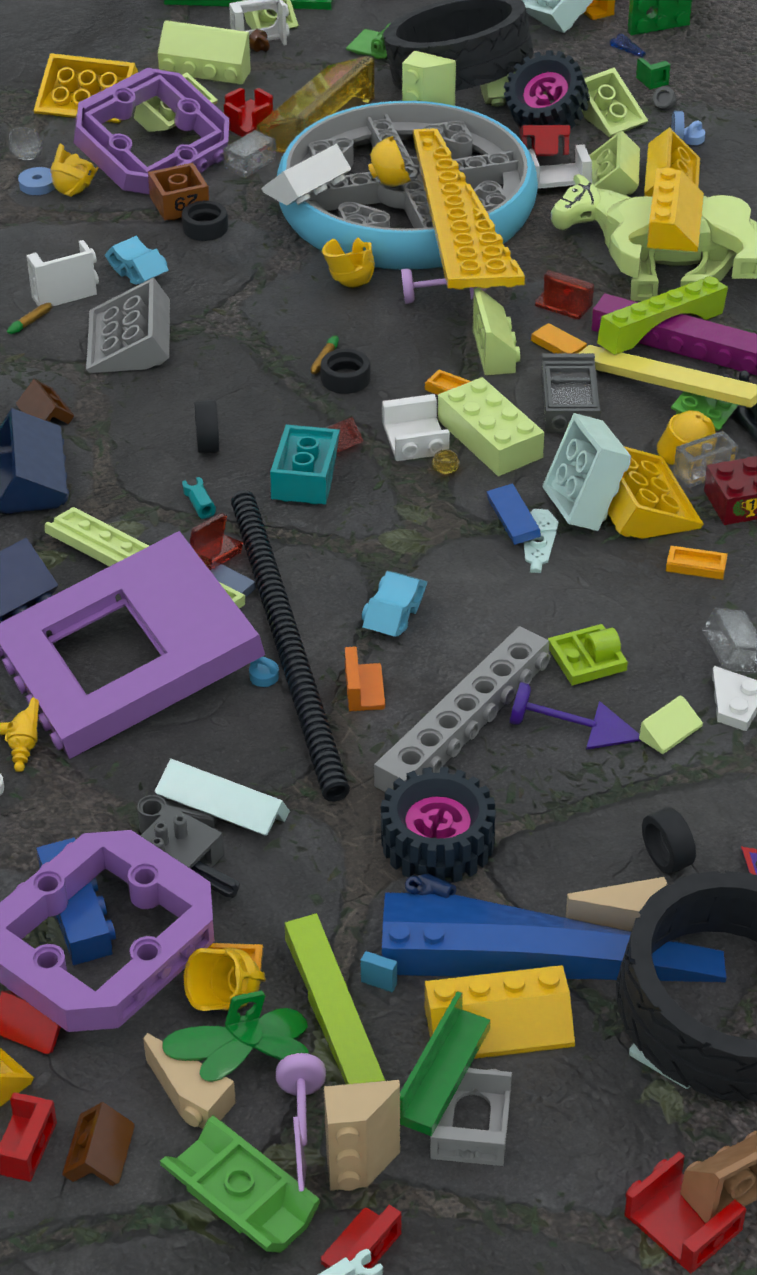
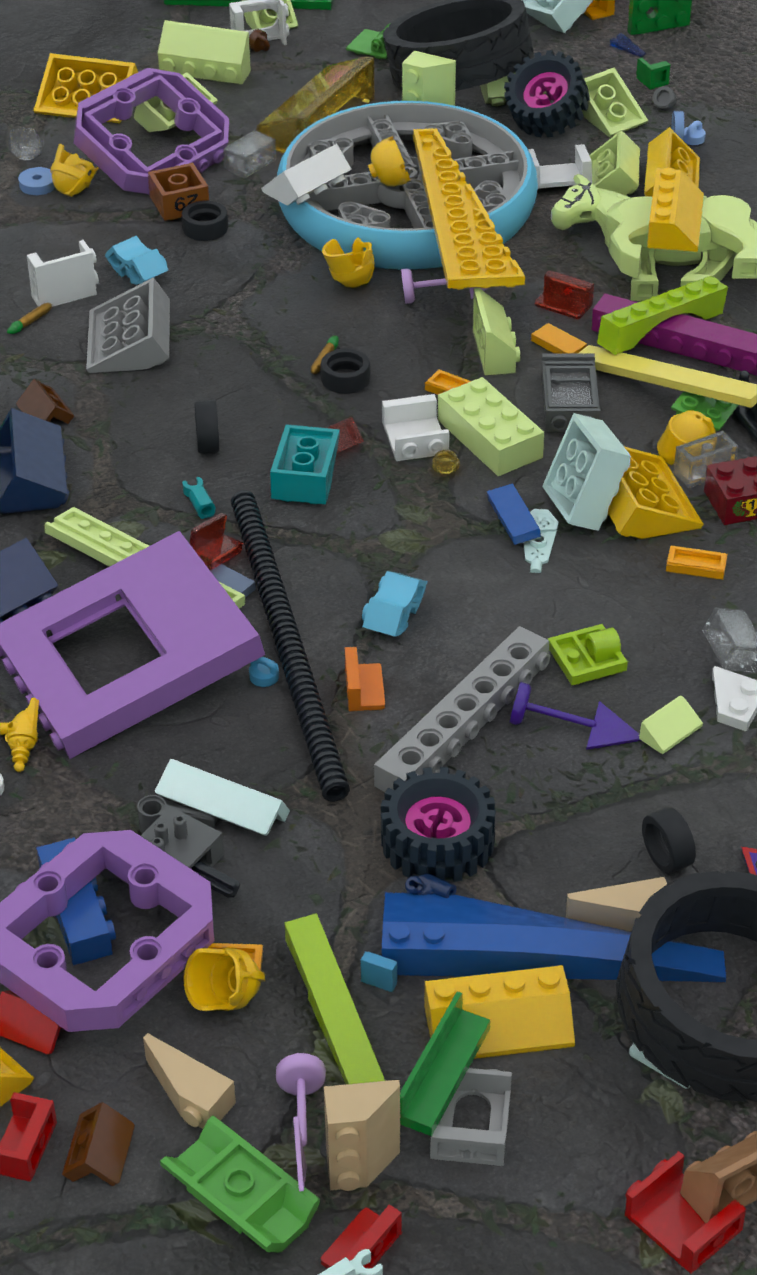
green piece [162,991,309,1082] -> none
red panel [223,88,281,140] -> none
red panel [520,125,570,156] -> none

